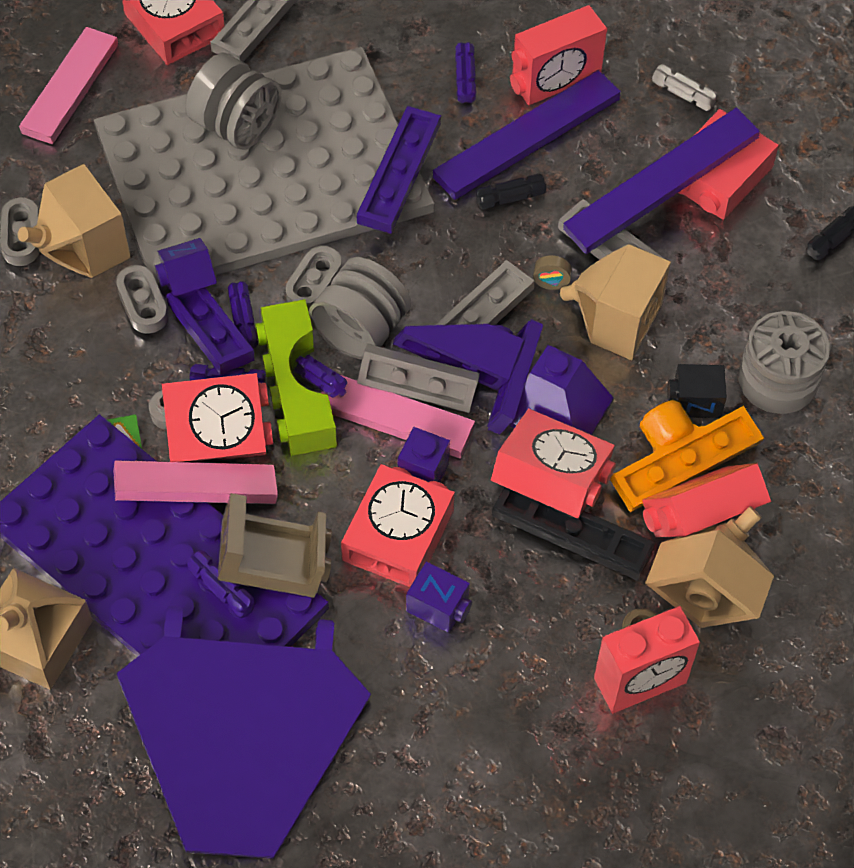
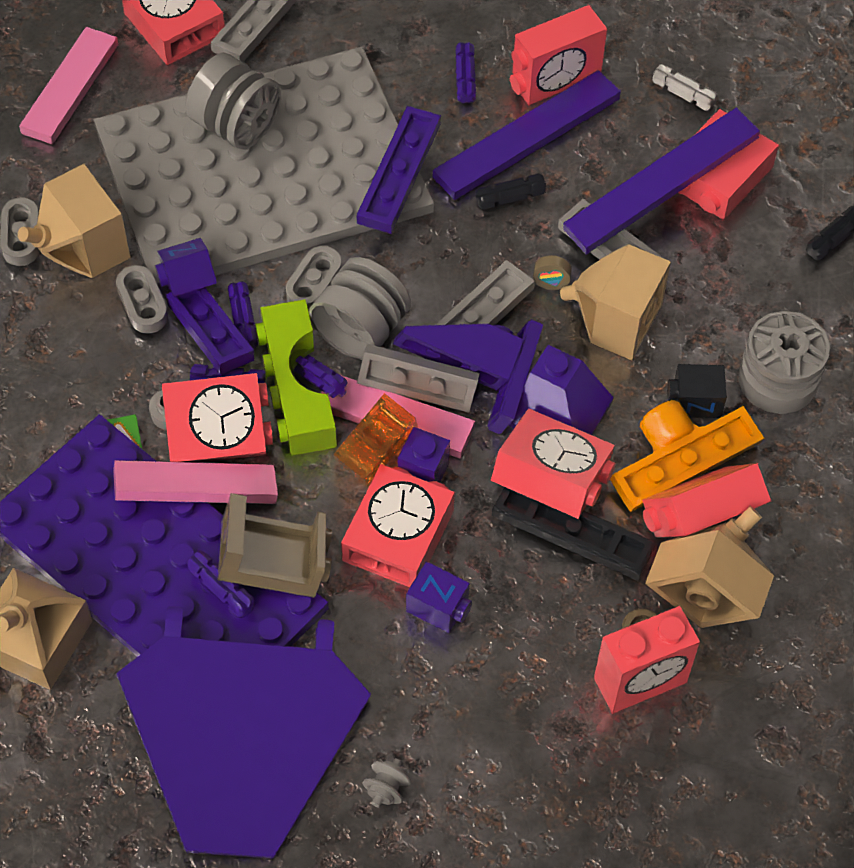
none -> clear orange brick [333,393,418,487]
none -> light grey wheel [363,758,411,807]

